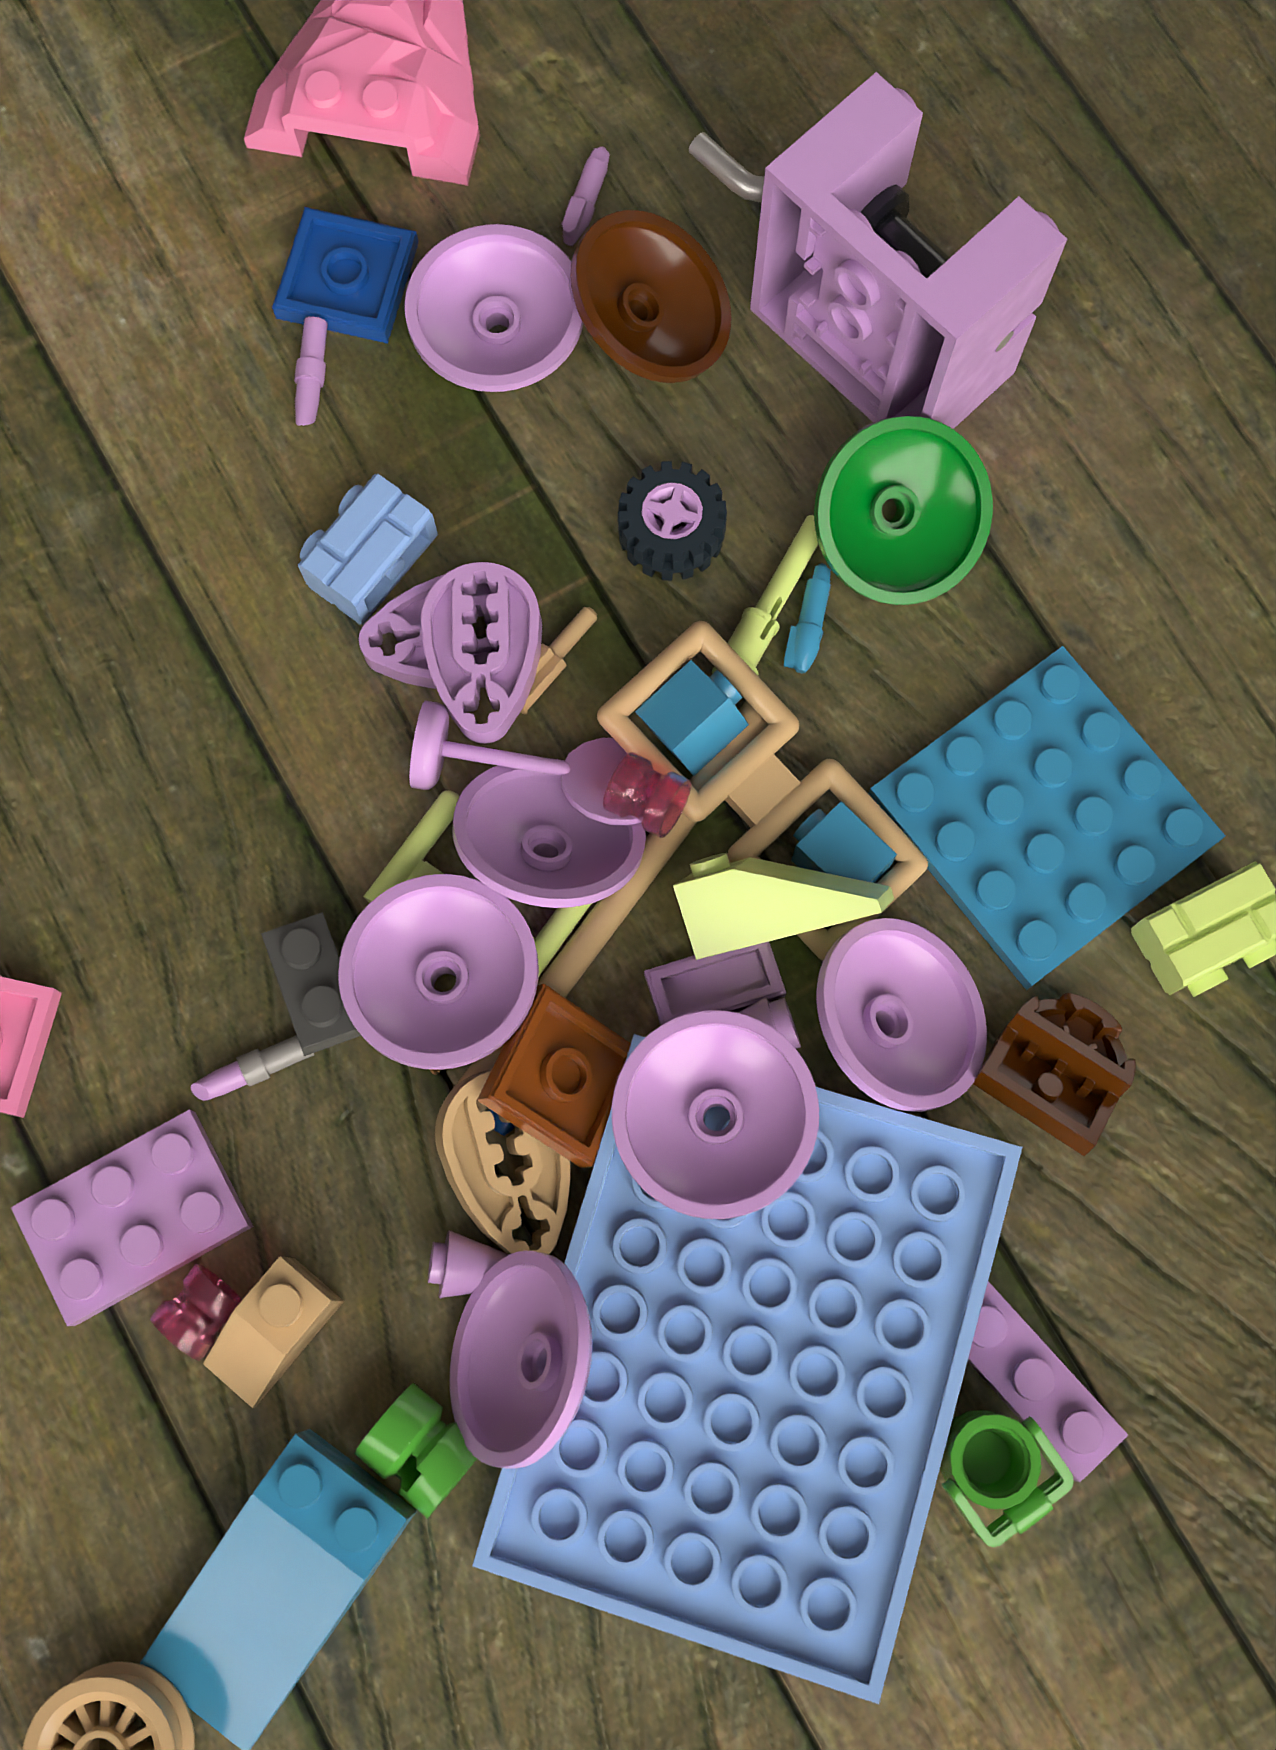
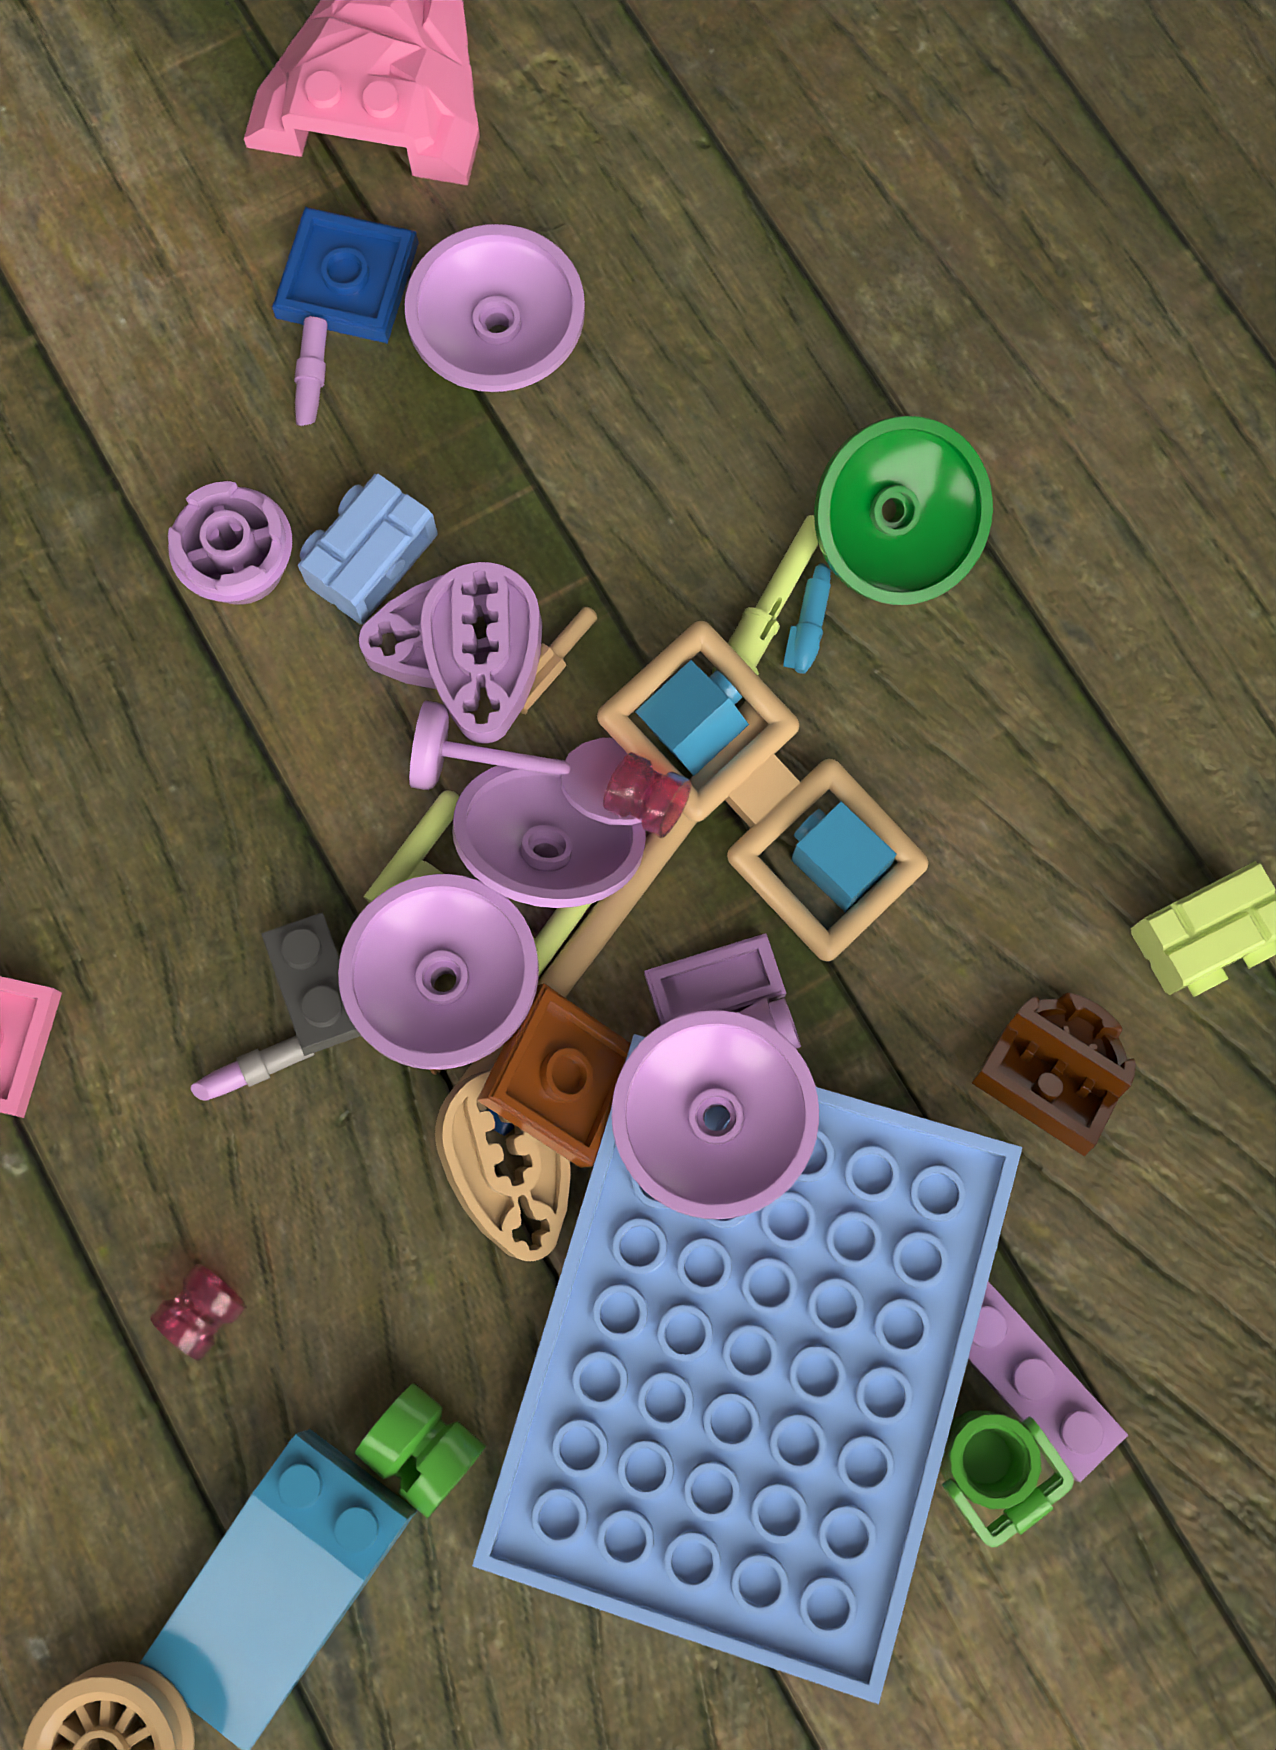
lavender plate [11,1110,253,1326] -> none
tan slope [203,1256,344,1408] -> none
lavender cone [428,1230,509,1298] -> none
lavender dish [450,1250,592,1469] -> none
lavender piece [562,147,610,246] -> none
reddish brown dish [570,210,731,383] -> none
black wheel [617,461,727,581] -> none
yellowish green slope [673,853,894,960] -> none
lavender piece [689,72,1067,429] -> none
lavender dish [816,918,987,1112] -> none
dark azure plate [868,646,1226,990] -> none
none -> lavender cone [168,481,292,605]

